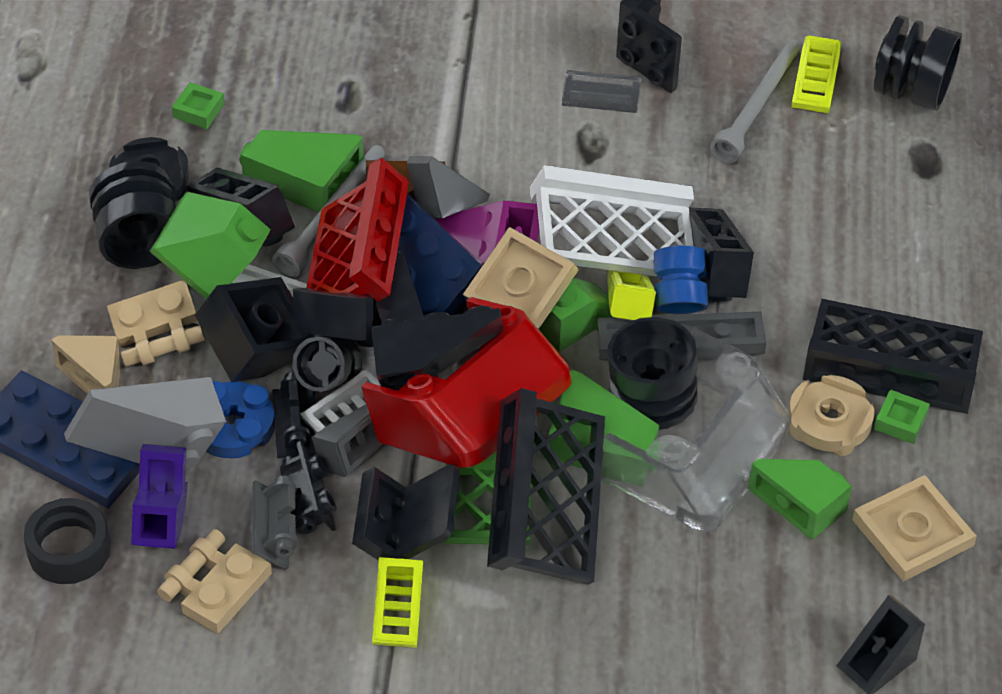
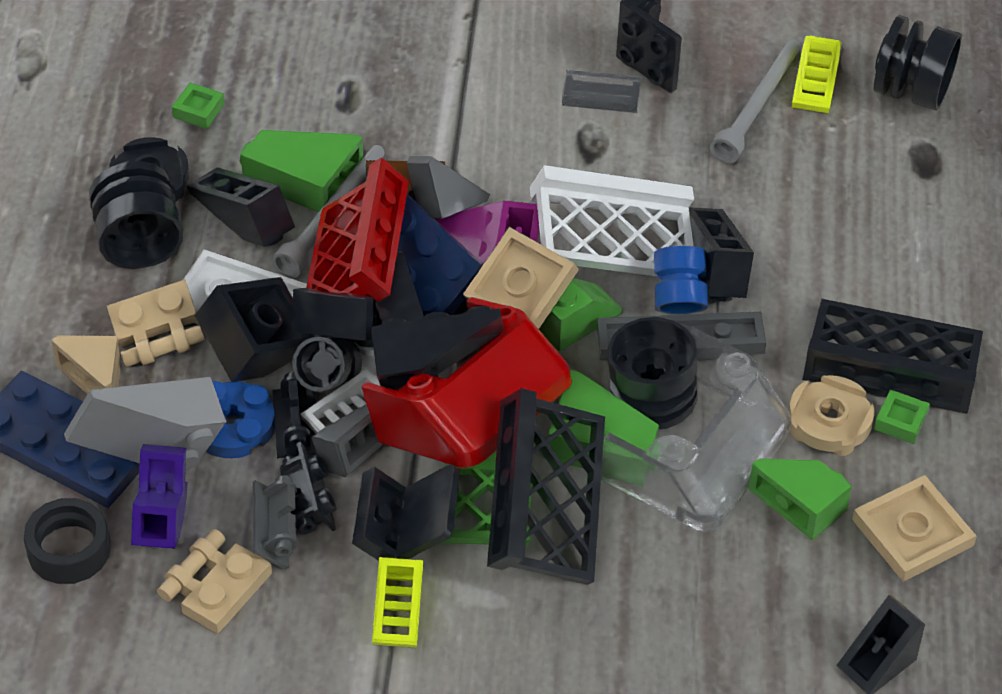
bright green slope [150,192,271,299] -> none
neon yellow slope [607,270,656,320] -> none

